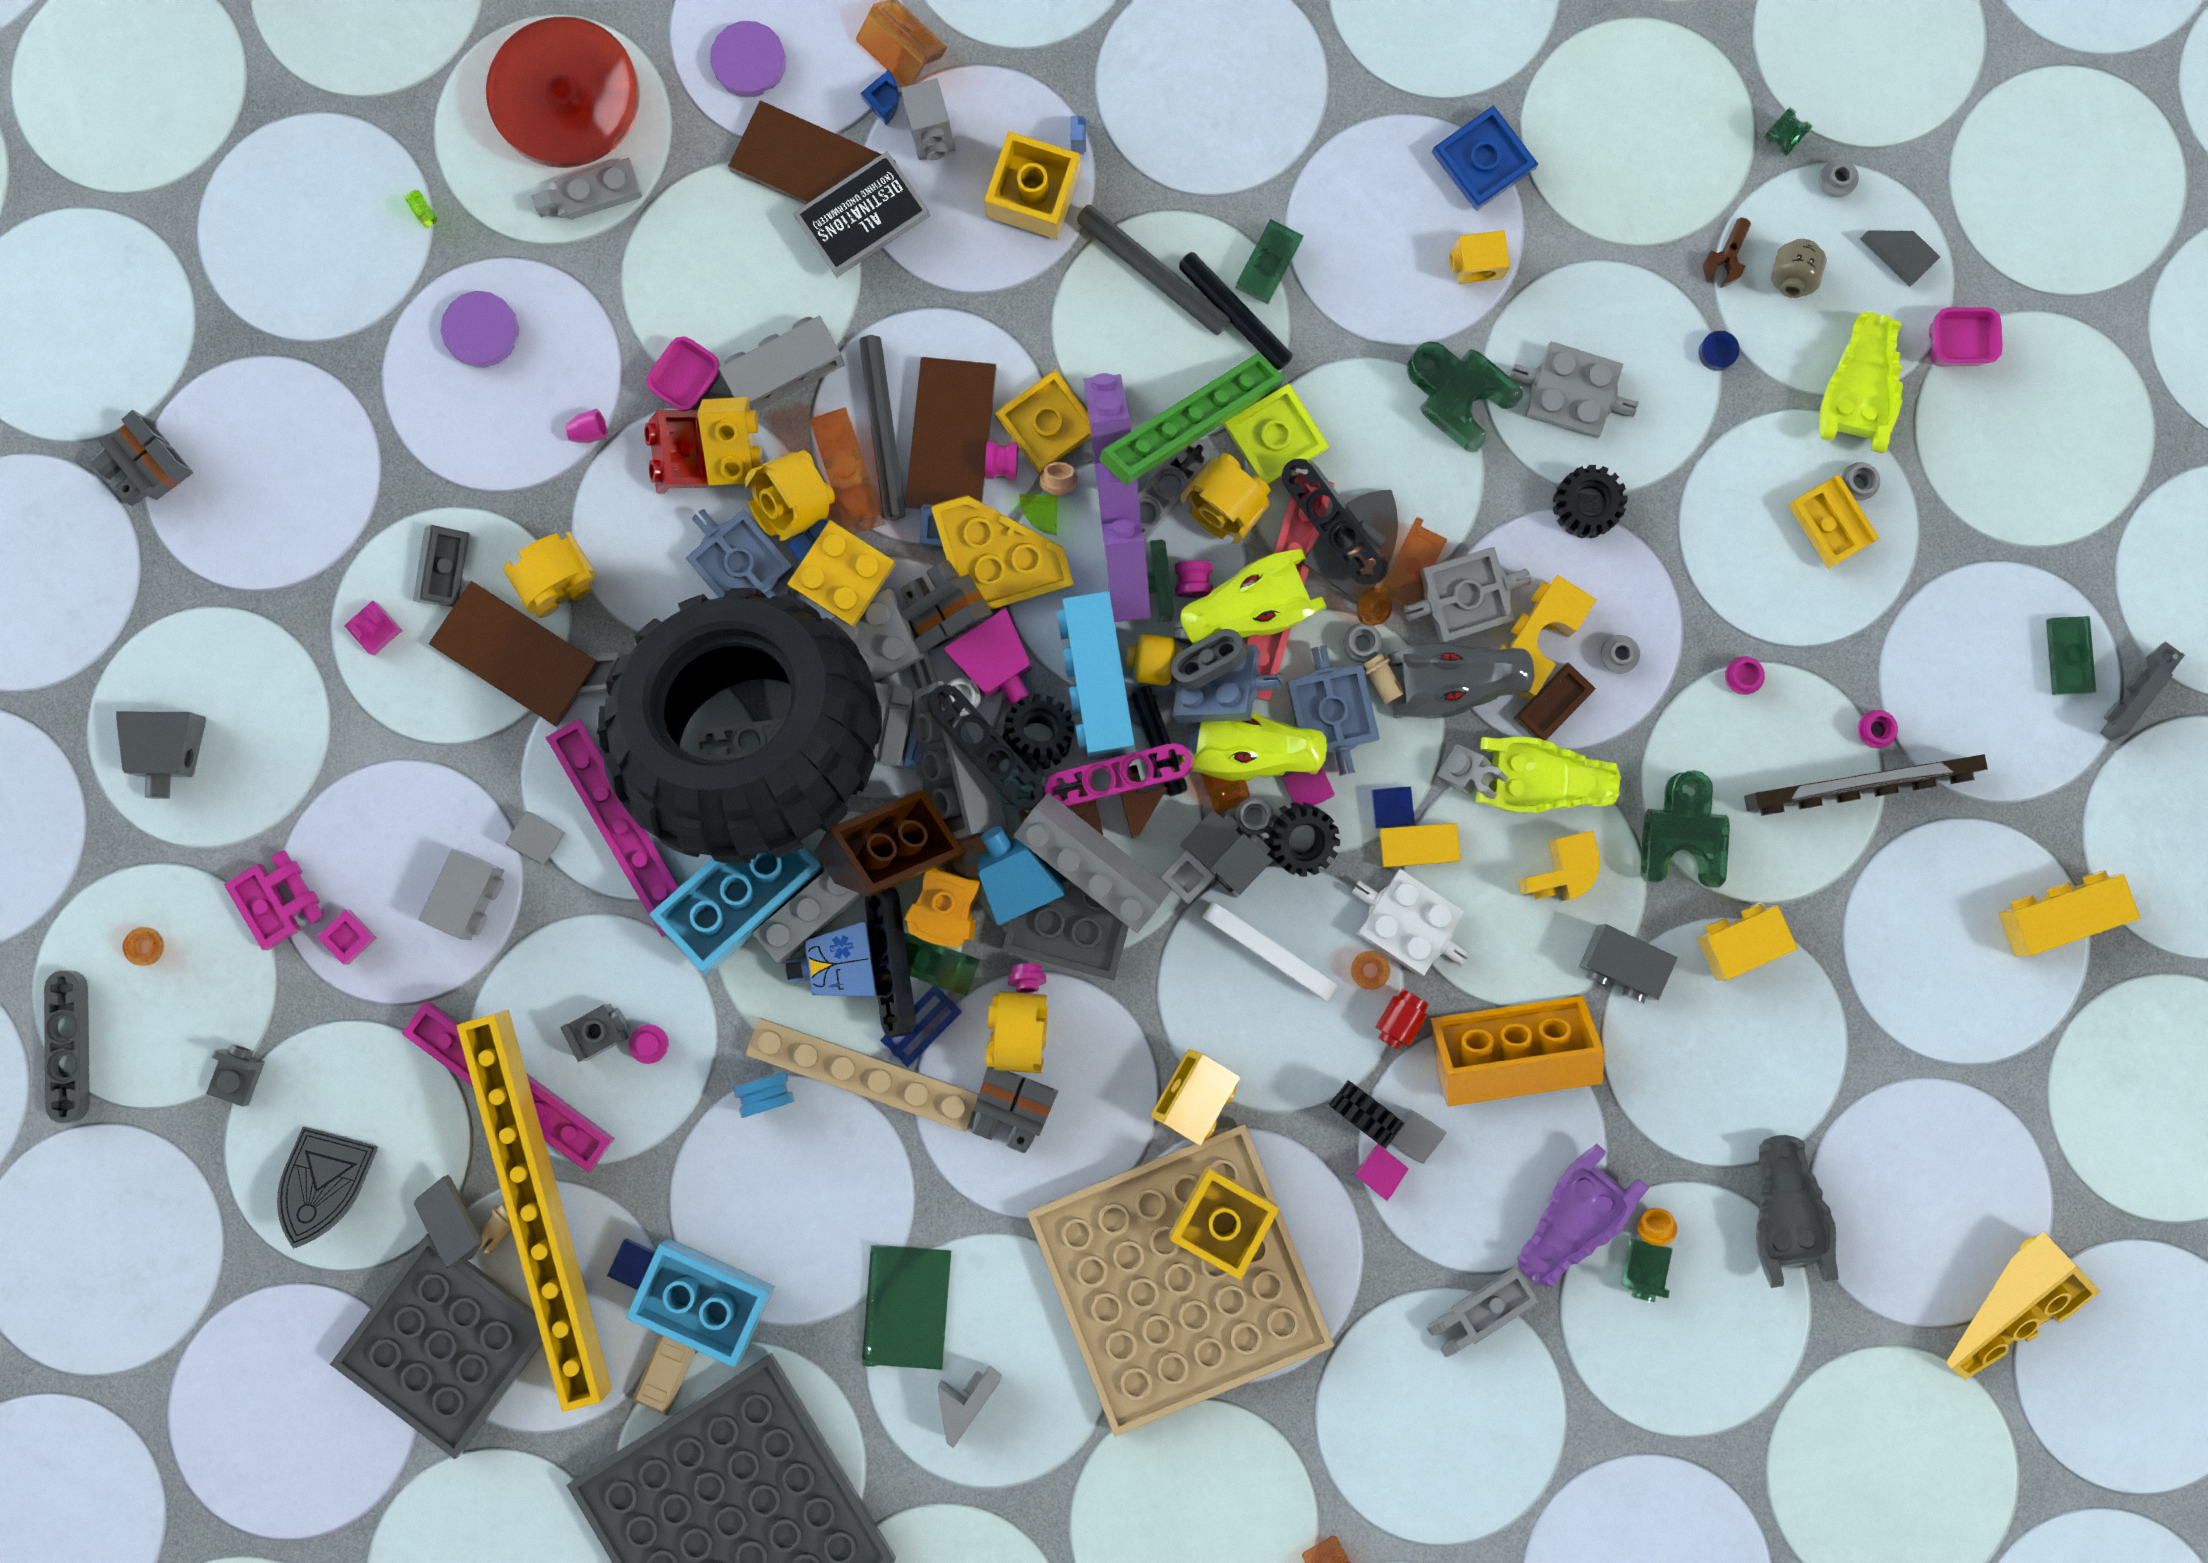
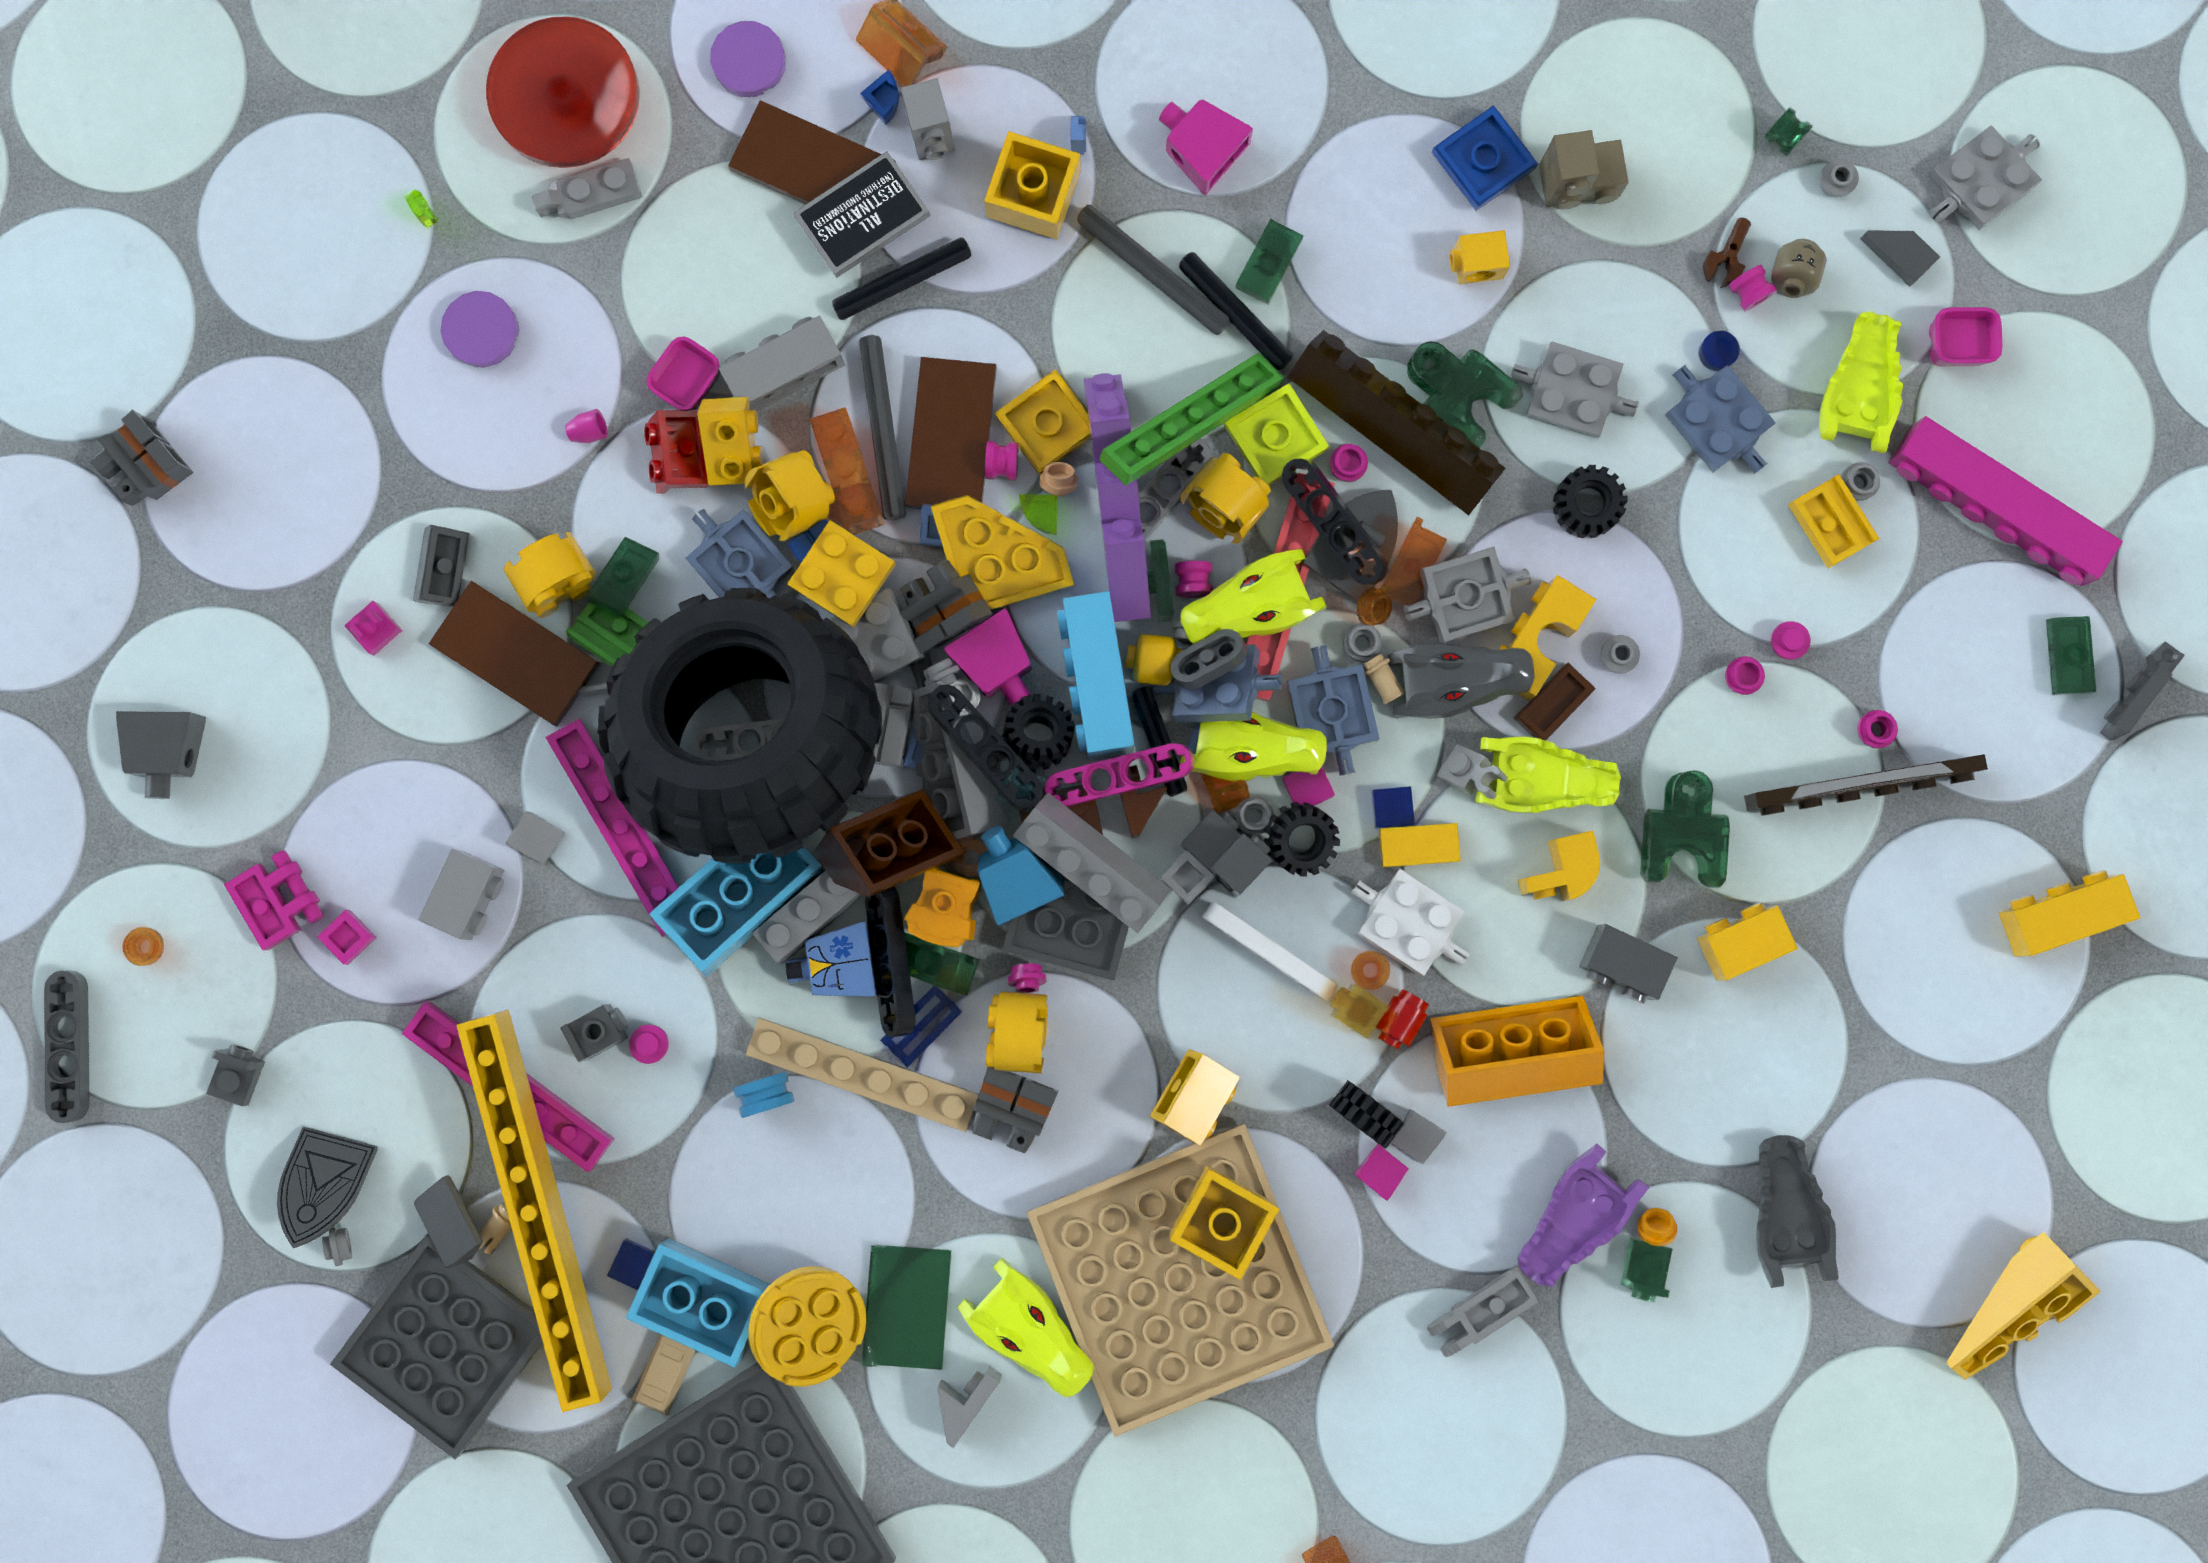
none -> light grey plate [322,1226,352,1266]
none -> bright green plate [566,590,649,667]
none -> clear green plate [586,537,659,617]
none -> yellow tile [748,1266,866,1387]
none -> black axle [832,237,971,320]
none -> light grey plate [923,658,960,686]
none -> neon yellow animal [957,1258,1095,1397]
none -> dark pink torso [1159,100,1253,196]
none -> dark brown brick [1287,330,1506,516]
none -> clear yellow brick [1329,984,1389,1039]
none -> dark pink plate [1330,444,1368,482]
none -> dark tan brick [1539,130,1629,209]
none -> sand blue plate [1665,365,1776,474]
none -> dark pink wheel [1728,264,1777,312]
none -> dark pink plate [1771,621,1811,660]
none -> dark pink brick [1888,416,2123,586]
none -> light grey plate [1929,125,2042,230]

